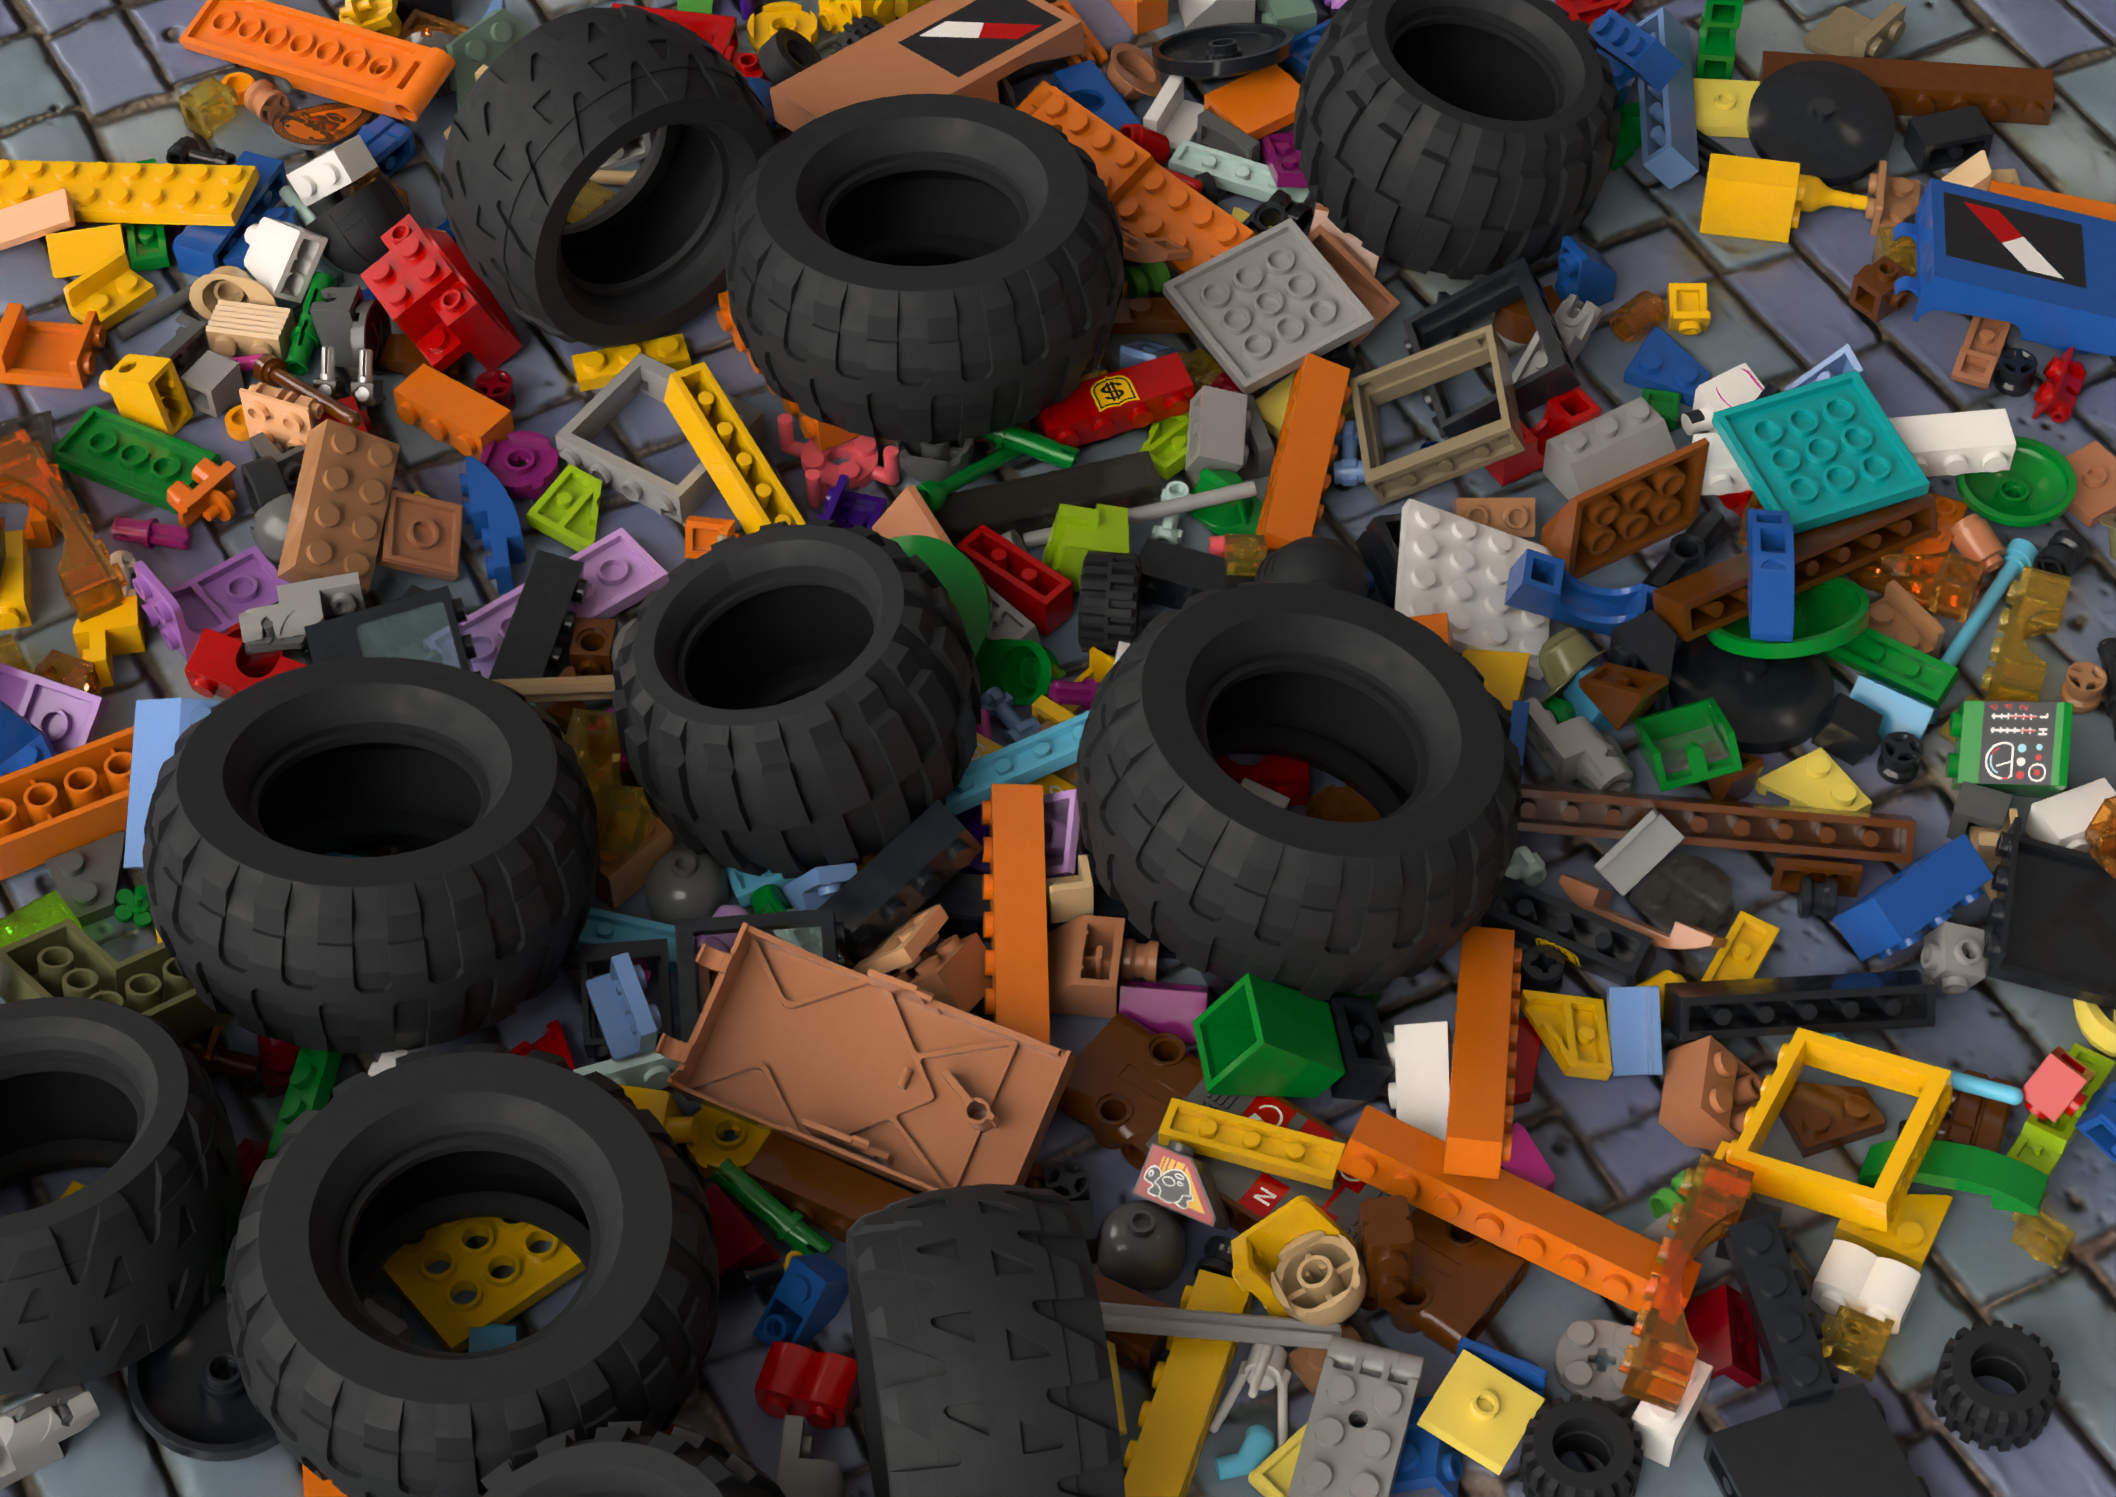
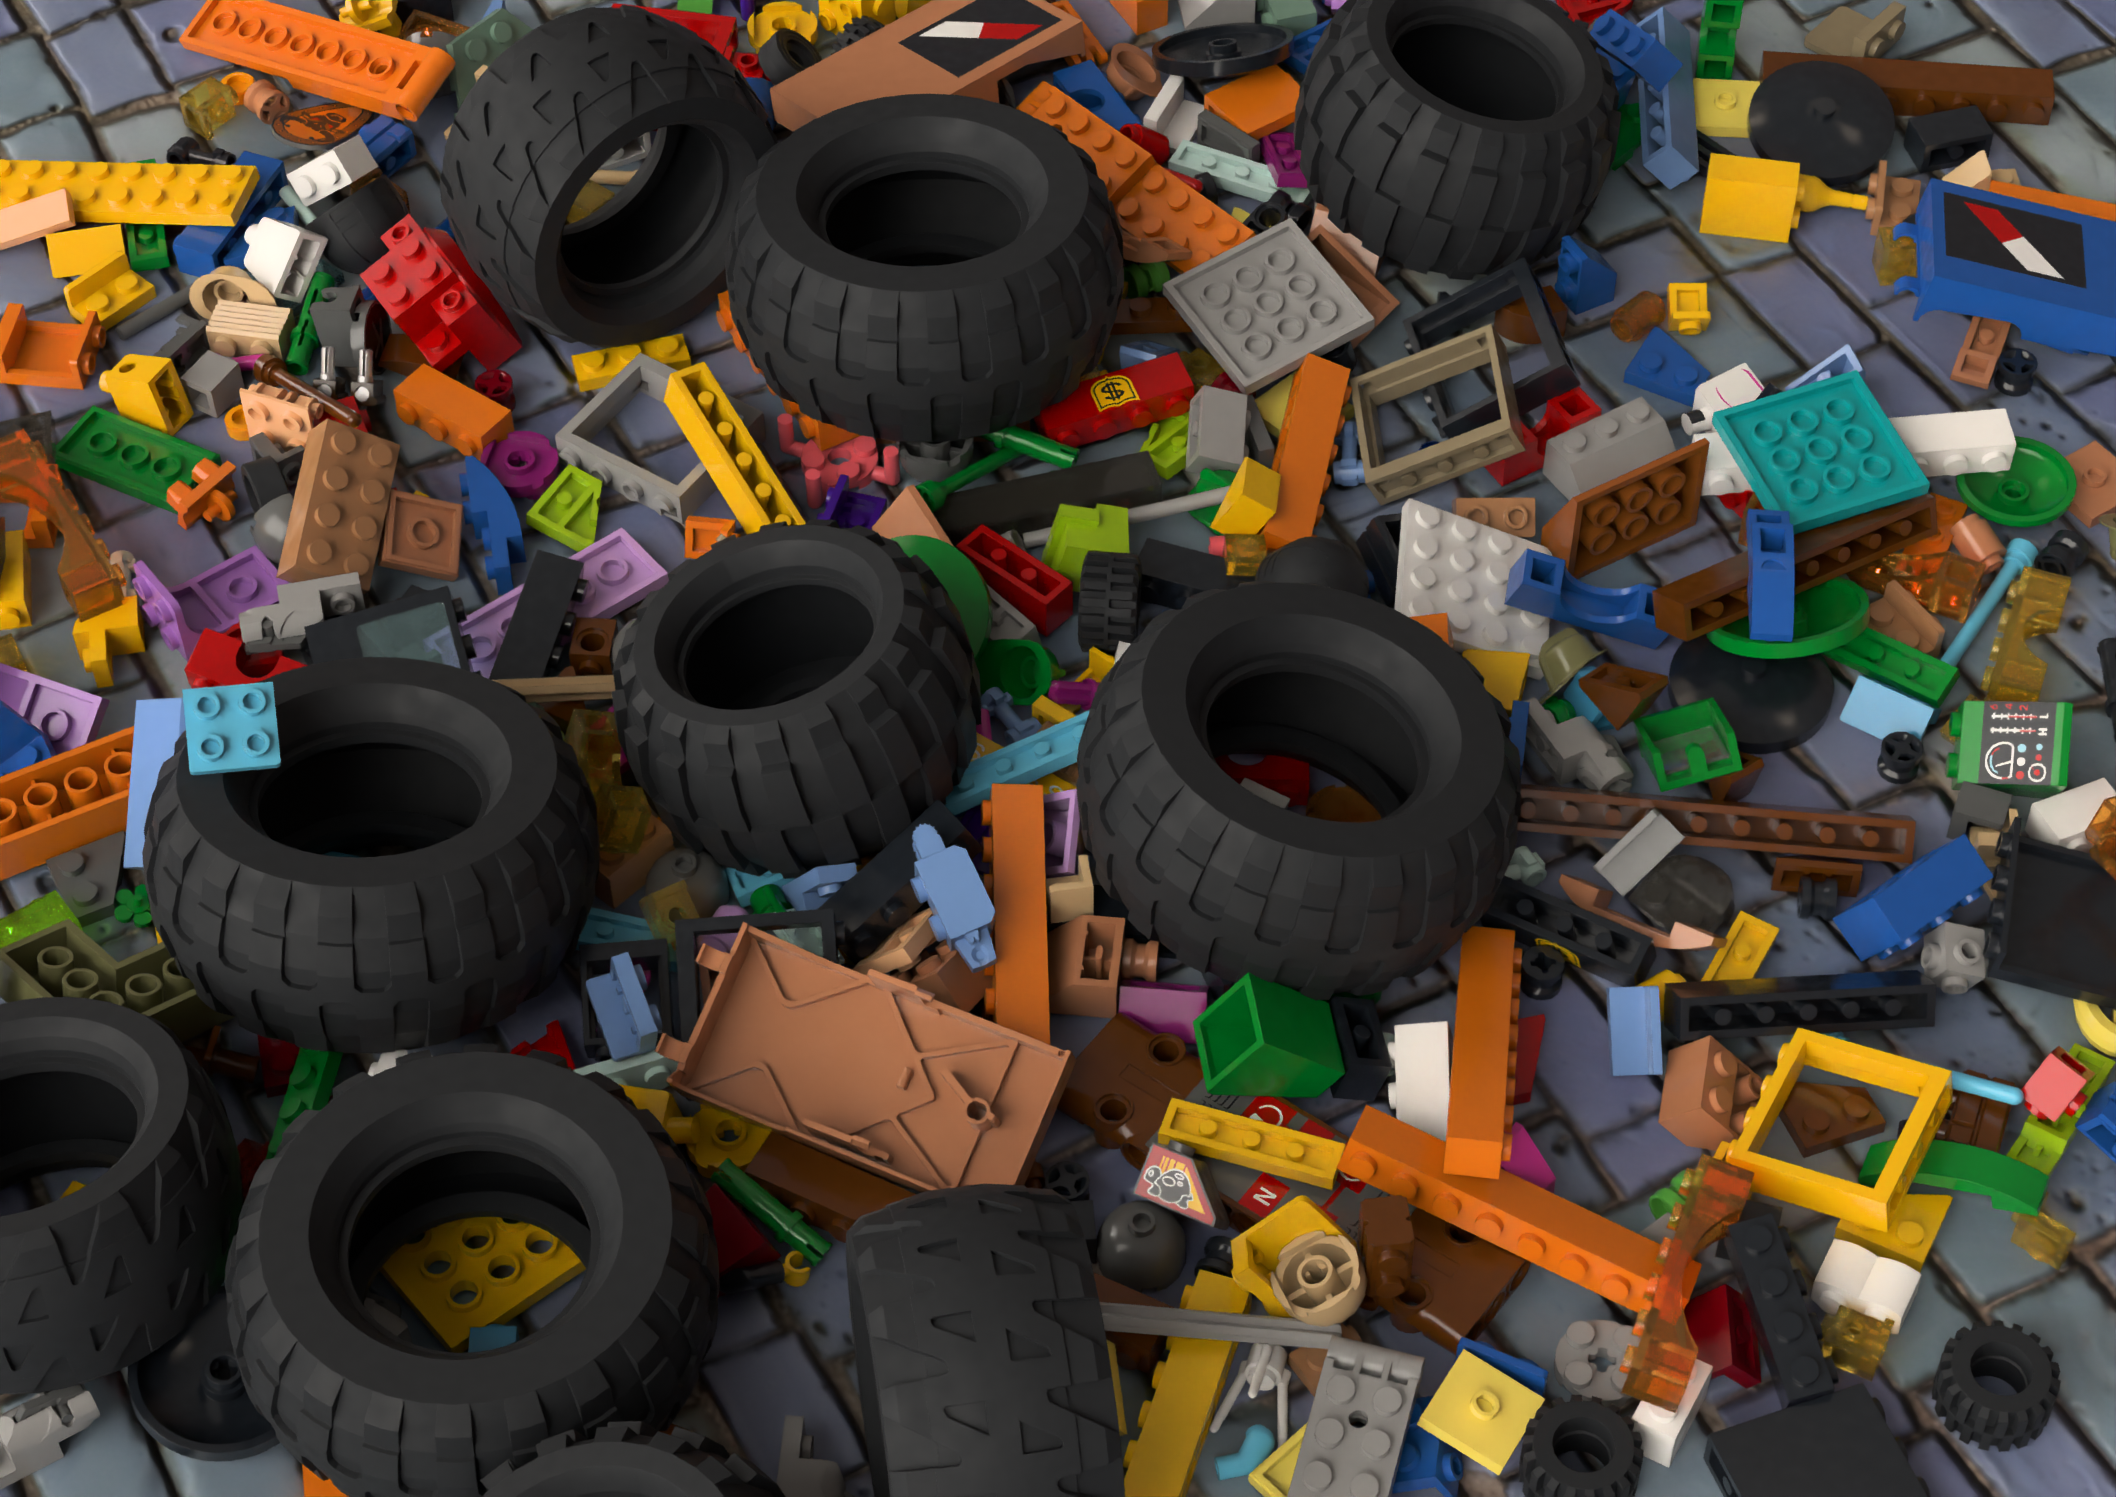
clear orange brick [32,649,102,696] -> none
magenta axle [112,515,193,550] -> none
blue slope [753,1252,849,1347] -> none
red brick [754,1341,859,1429] -> none
light aqua bar [1151,481,1191,545] -> none
light grey plate [1512,293,1604,406] -> none
yellow wing [1519,989,1613,1081] -> none
black slope [1607,609,1677,717] -> none
green tile [1642,388,1681,430] -> none
black piece [1642,510,1731,588] -> none
light yellow wing [1755,747,1873,812] -> none
black brick [1811,692,1883,766] -> none
reddish brown brick [1849,256,1913,323] -> none
red hinge [2031,346,2086,423] -> none
medium nougat wheel [2060,661,2107,714] -> none
none -> medium azure bracket [182,682,281,775]
none -> clear yellow brick [638,879,700,951]
none -> medium blue hinge [910,823,997,973]
none -> yellow slope [1210,456,1281,546]

